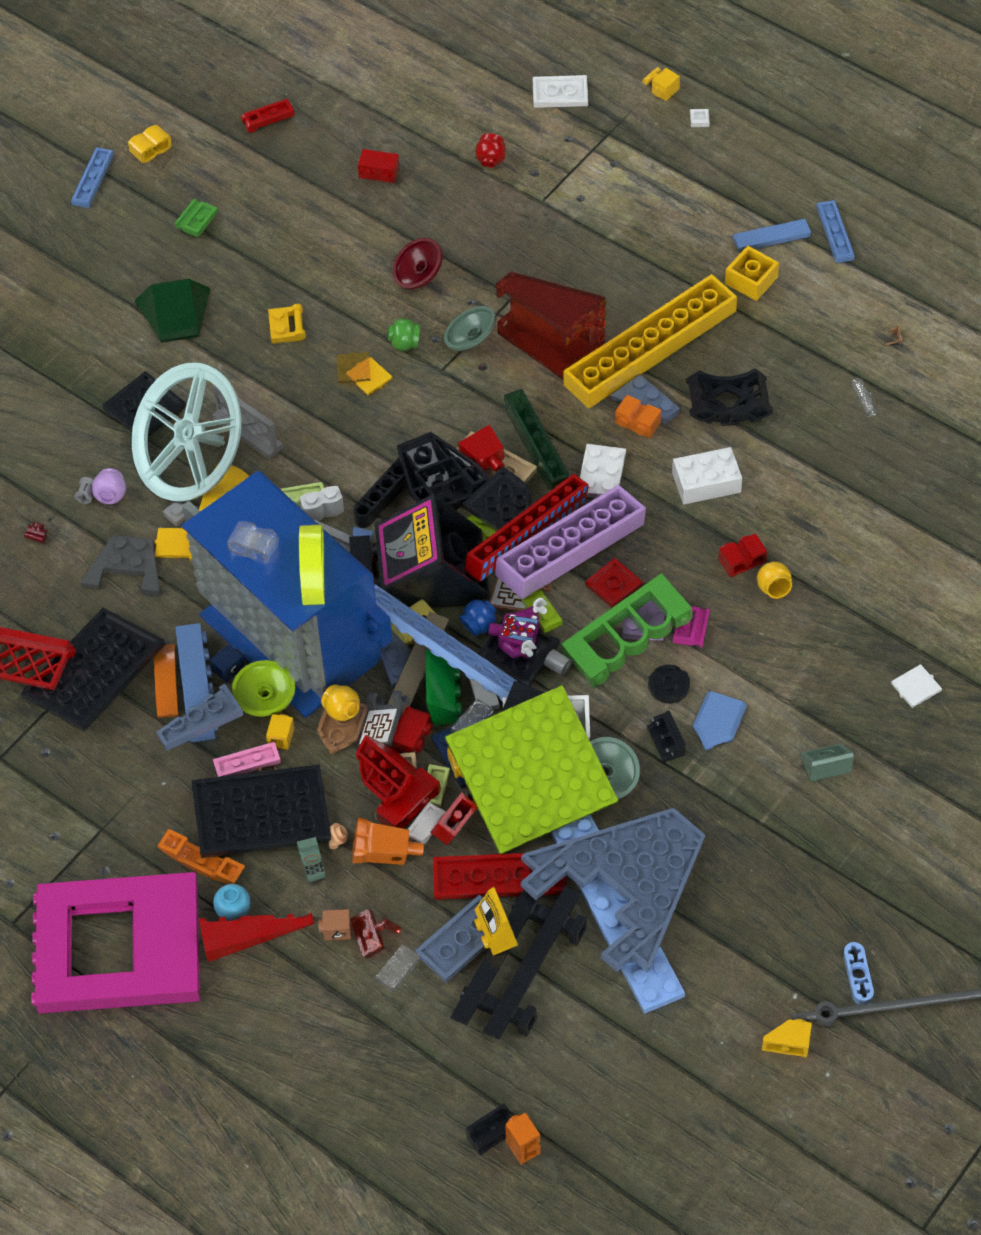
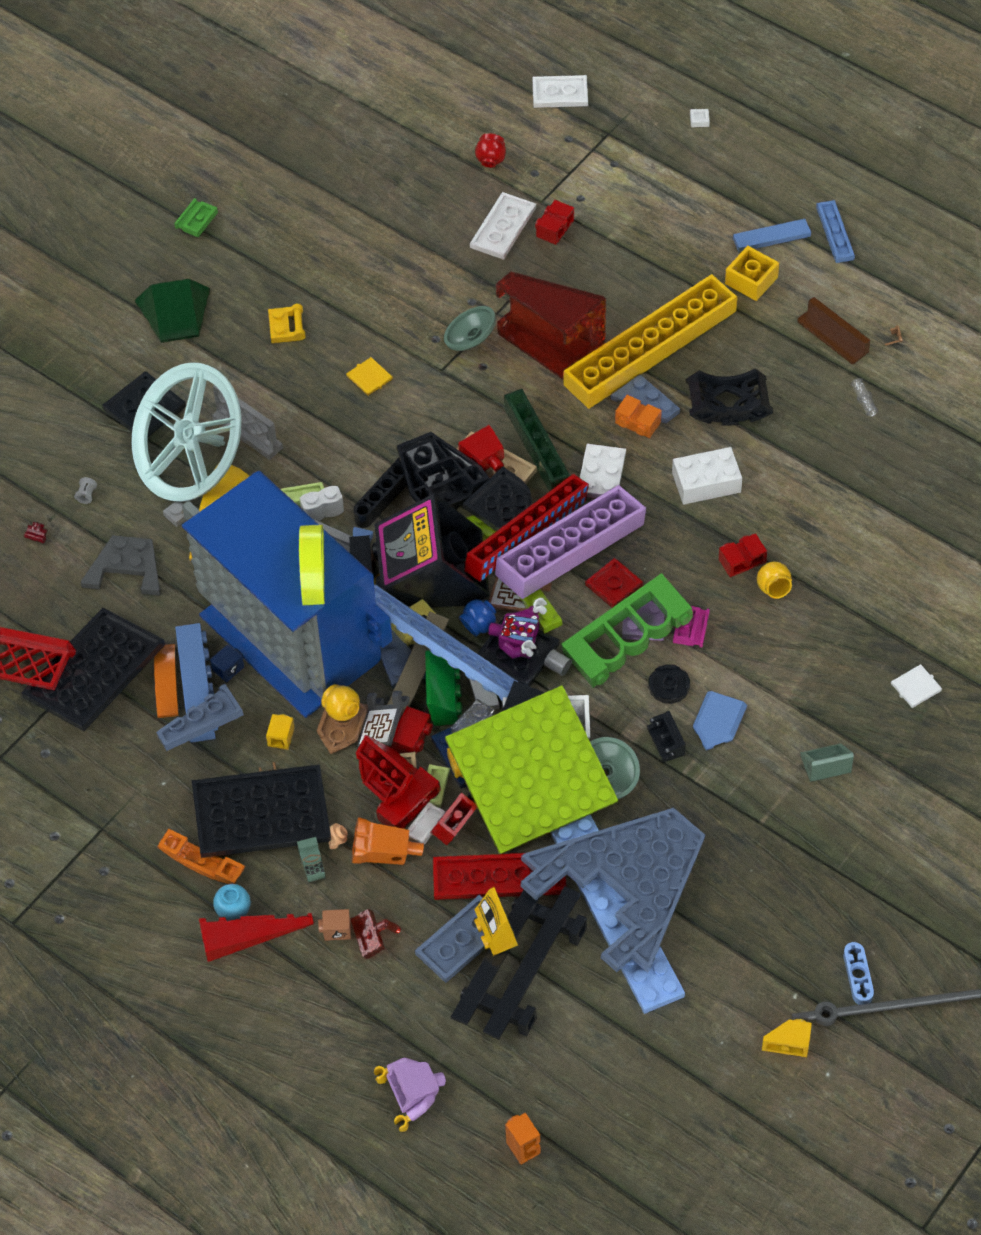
dark pink panel [31,872,200,1014] -> none
medium blue tile [71,147,114,208] -> none
lavender piece [92,468,126,504] -> none
yellow brick [128,125,172,163] -> none
yellow piece [154,528,190,558] -> none
bright pink plate [213,742,281,777] -> none
clear brick [227,521,279,564] -> none
lime dish [232,660,295,717] -> none
red plate [241,99,295,133] -> none
clear yellow piece [337,352,371,384] -> none
red brick [358,149,400,183] -> none
clear plate [375,944,420,993] -> none
bright green piece [387,318,420,351] -> none
dark red dish [392,238,443,290] -> none
black hinge [466,1103,511,1155] -> none
yellow brick [642,67,680,101] -> none
none -> lavender torso [374,1058,446,1132]
none -> white tile [470,192,536,260]
none -> red brick [535,200,574,245]
none -> reddish brown panel [797,297,871,364]

